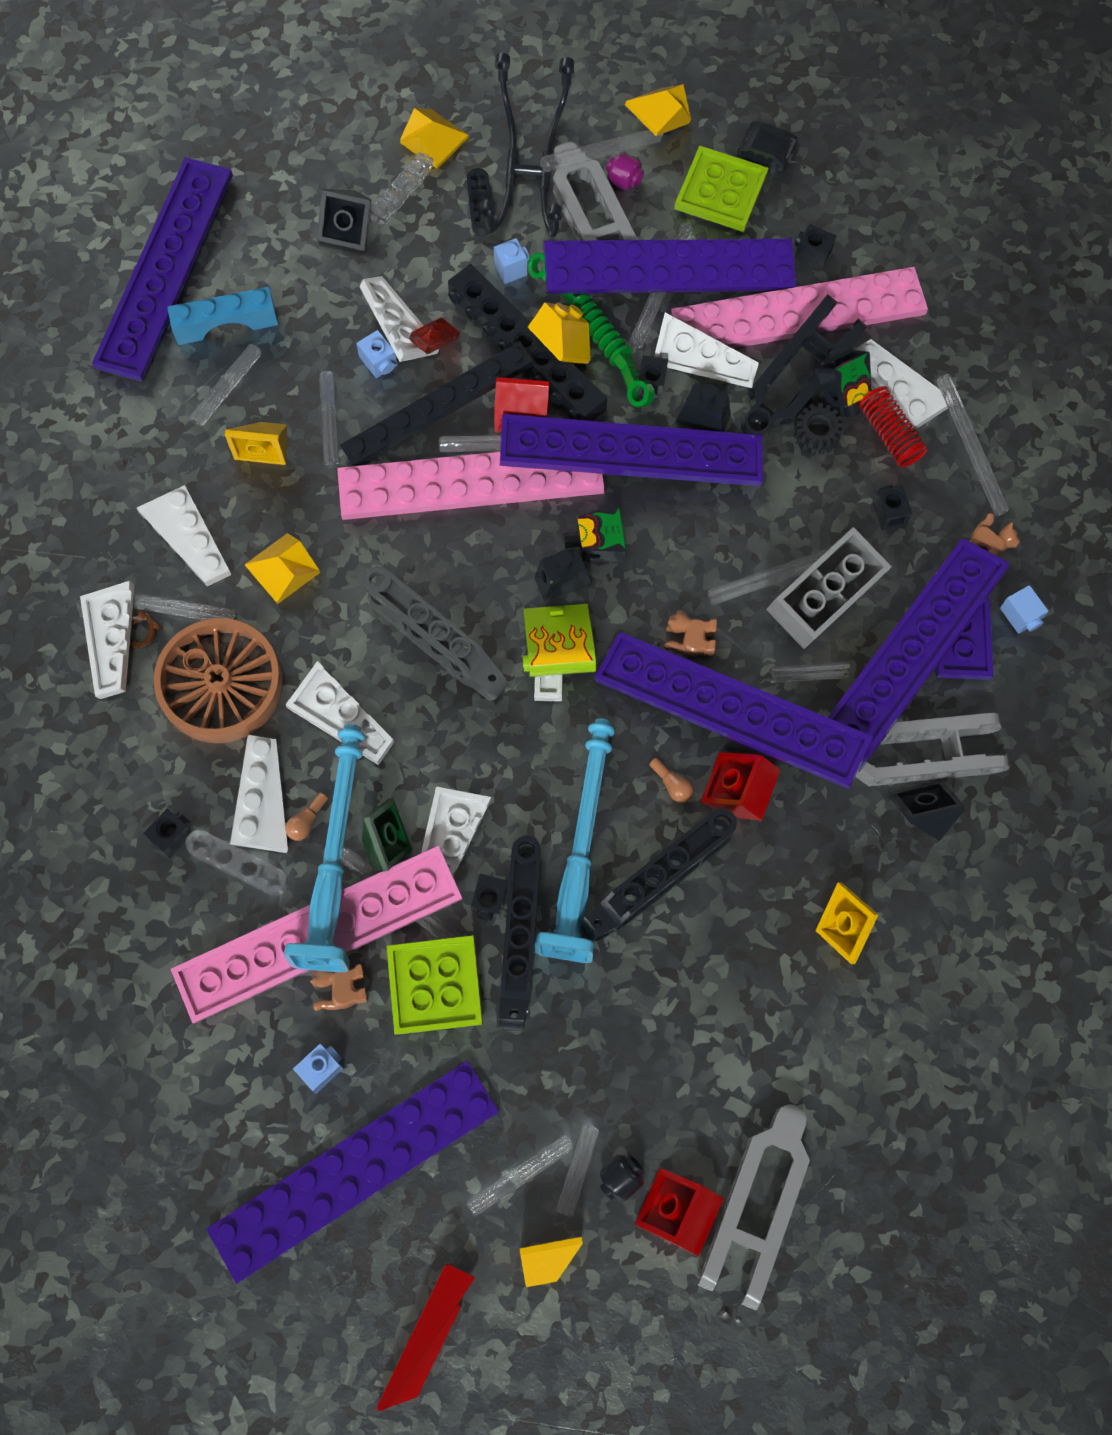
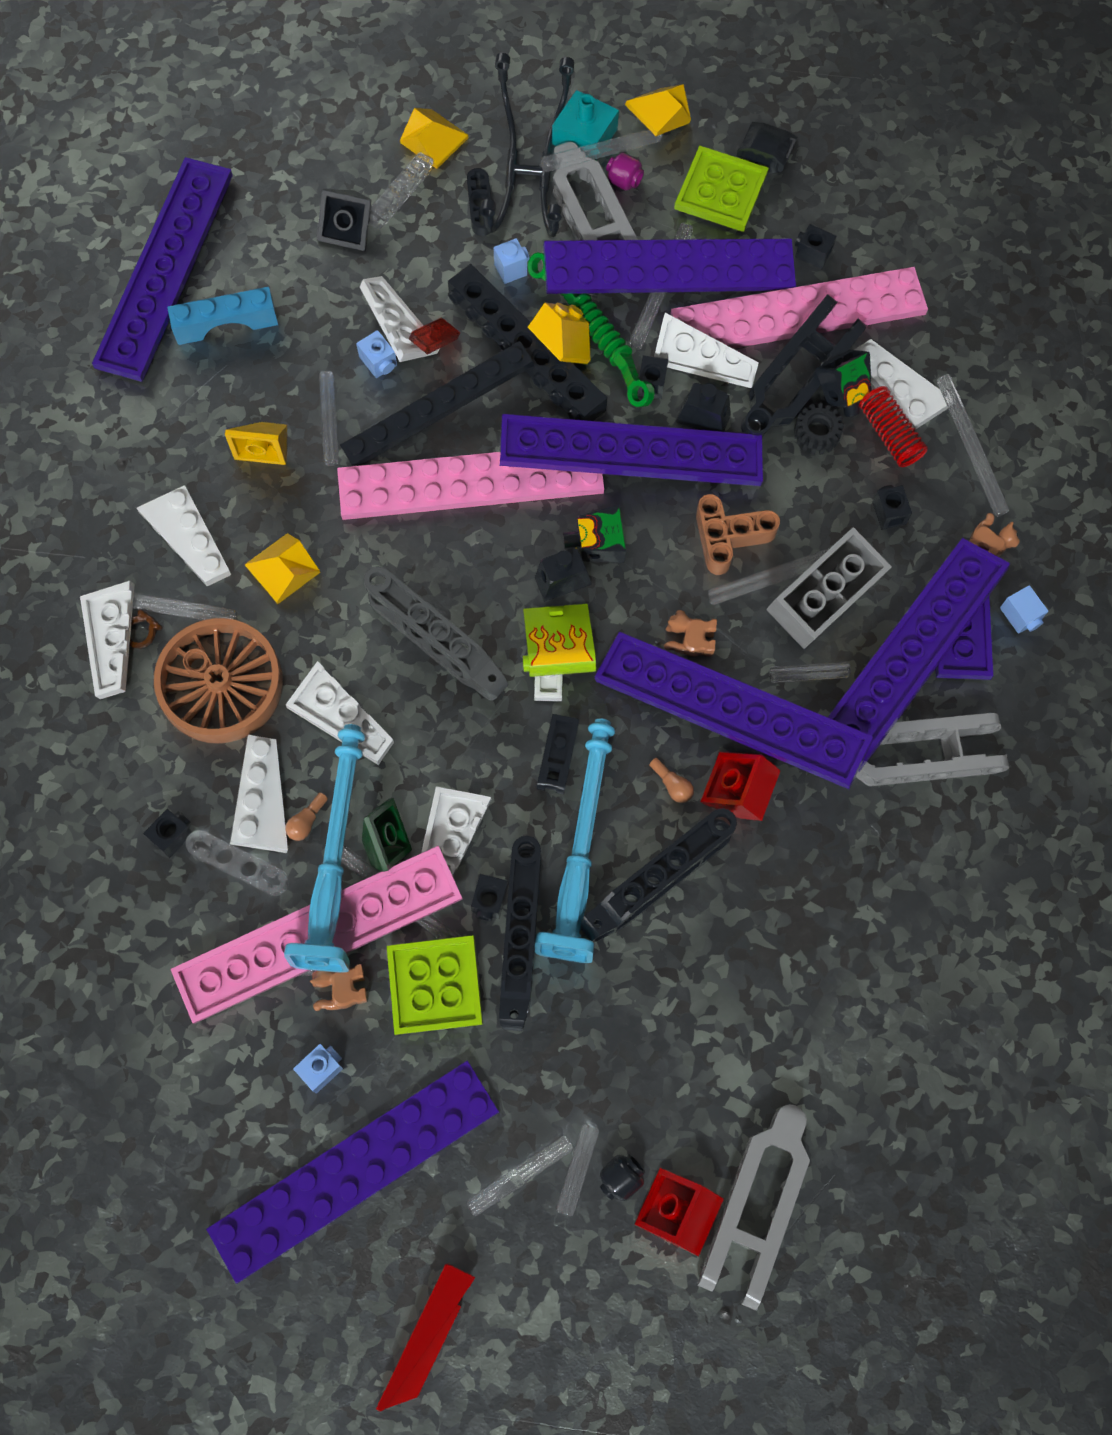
clear axle [190,344,262,427] -> none
clear axle [439,435,501,452] -> none
red slope [494,377,549,432] -> none
yellow slope [519,1237,583,1287] -> none
yellow slope [816,882,878,964] -> none
black slope [889,780,965,841] -> none
none -> black plate [537,714,579,795]
none -> teal brick [552,90,619,161]
none -> nougat beam [696,494,780,575]

